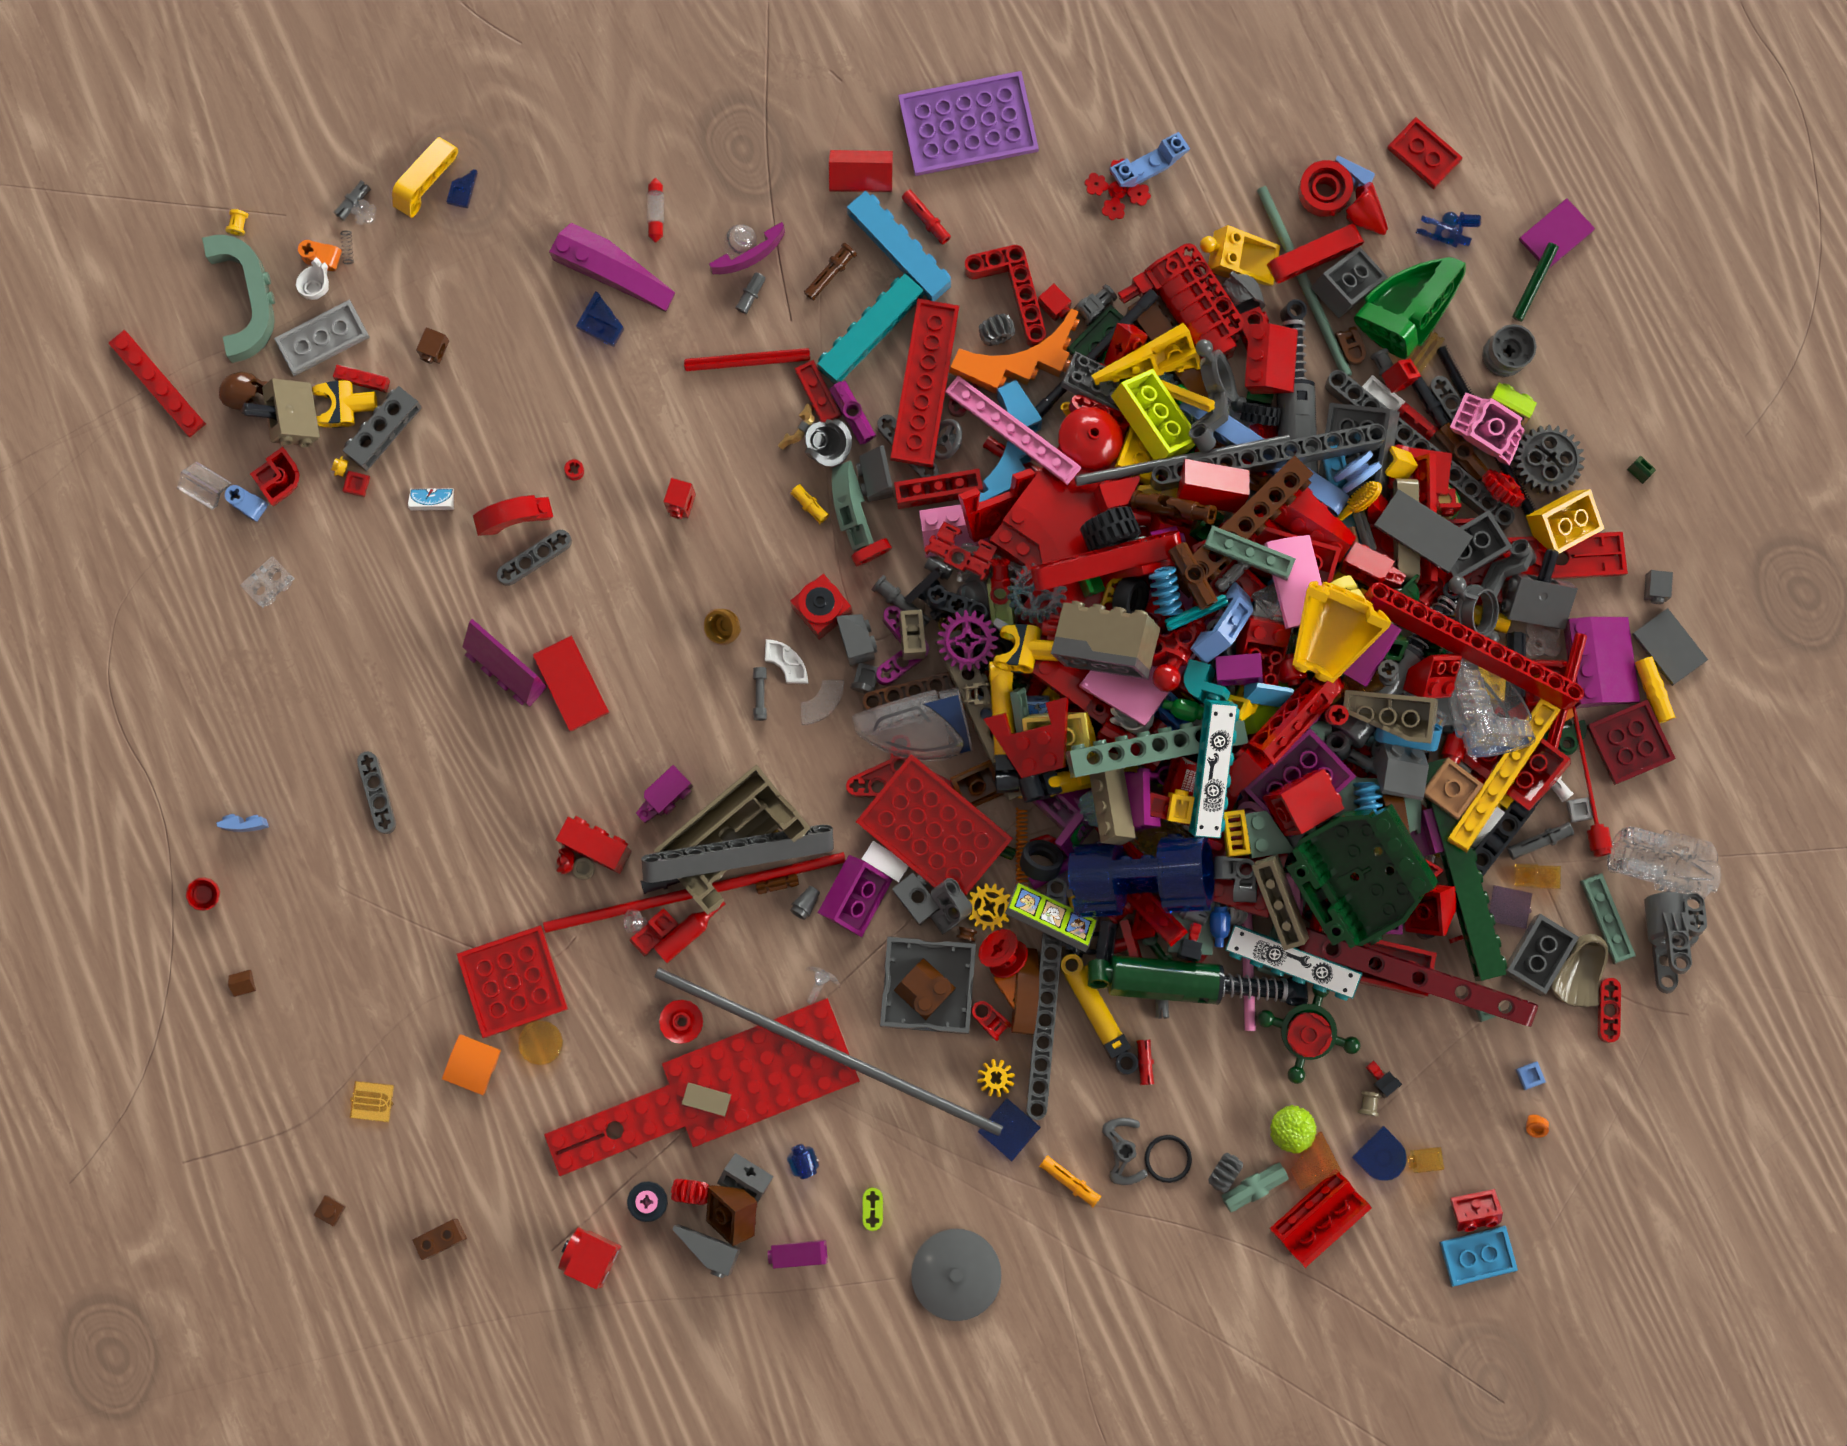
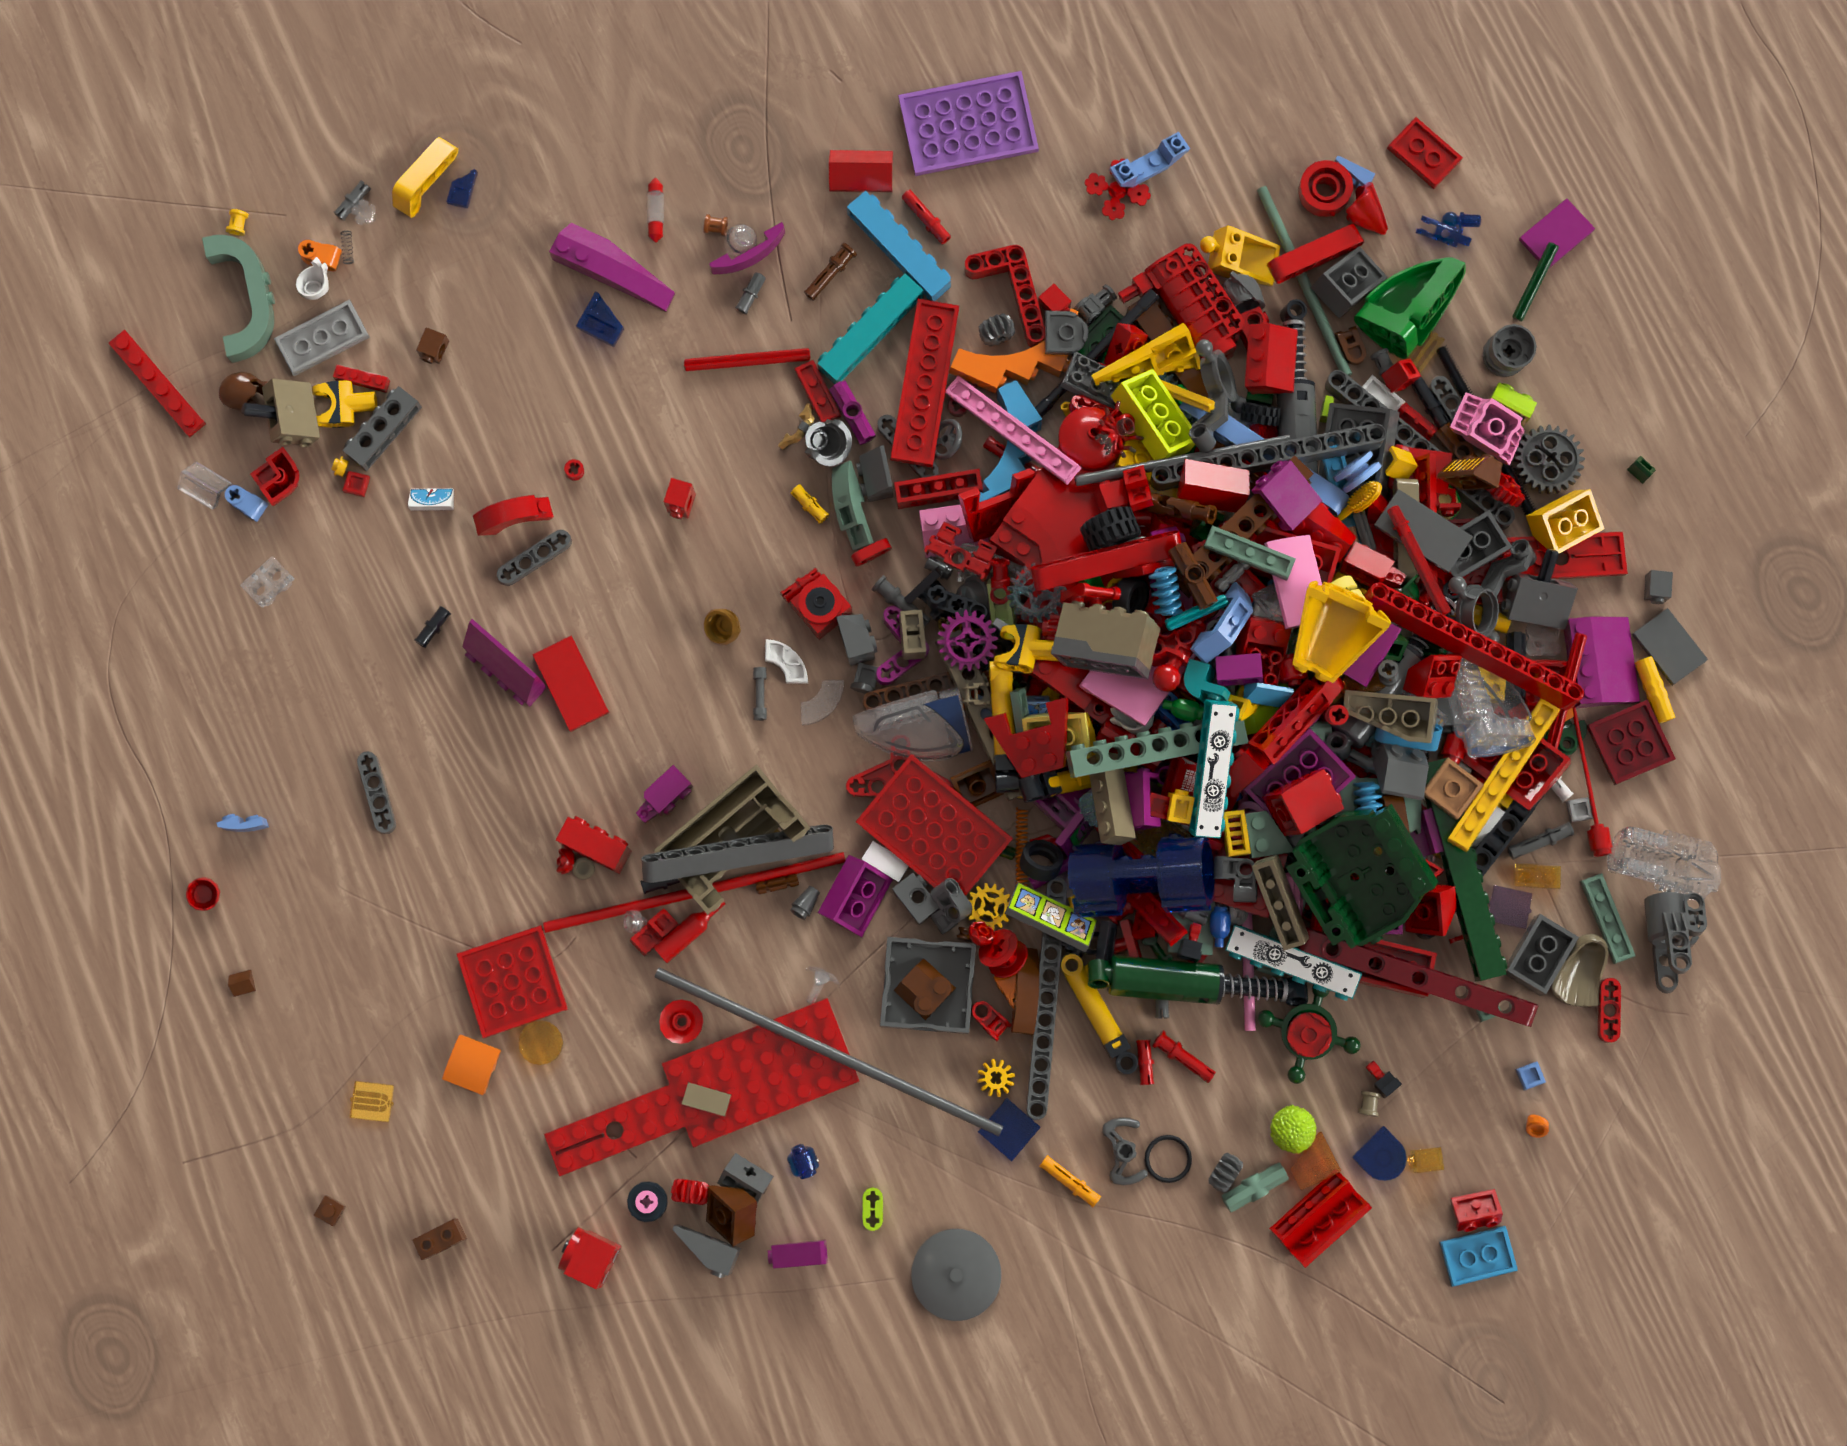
none -> black pin [414,606,451,648]
none -> dark orange bush [704,214,728,236]
none -> red pin [780,568,821,603]
none -> red plate [968,921,995,946]
none -> dark grey tile [1045,311,1088,355]
none -> red plate [1060,583,1121,607]
none -> animal [1095,401,1144,458]
none -> red slope [1123,465,1154,512]
none -> red pin [1152,1030,1216,1083]
none -> magenta panel [1251,460,1322,531]
none -> lime tile [1319,395,1334,423]
none -> red axle [1387,505,1451,615]
none -> reddish brown slope [1437,454,1502,491]

